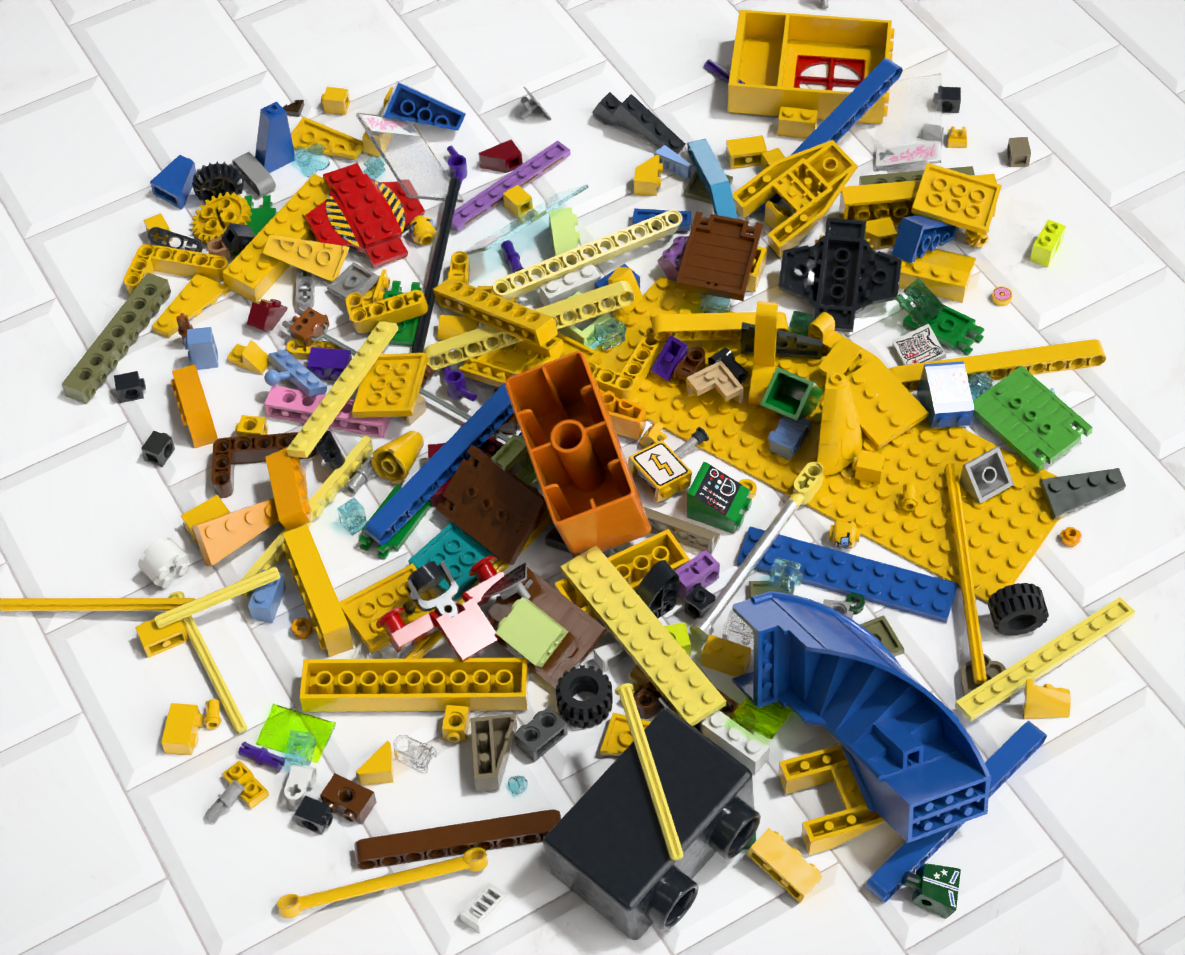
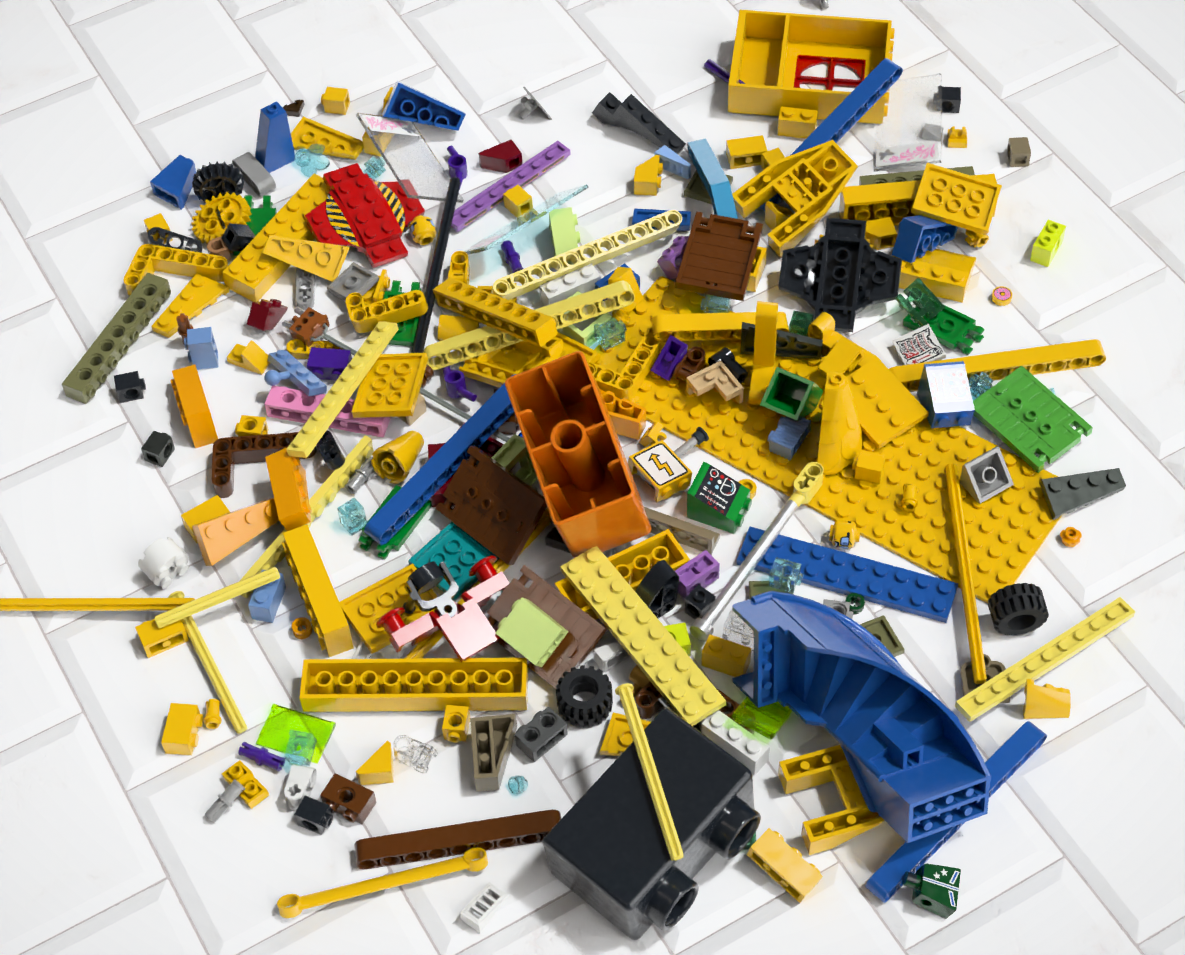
shield [482,562,531,600] -> none

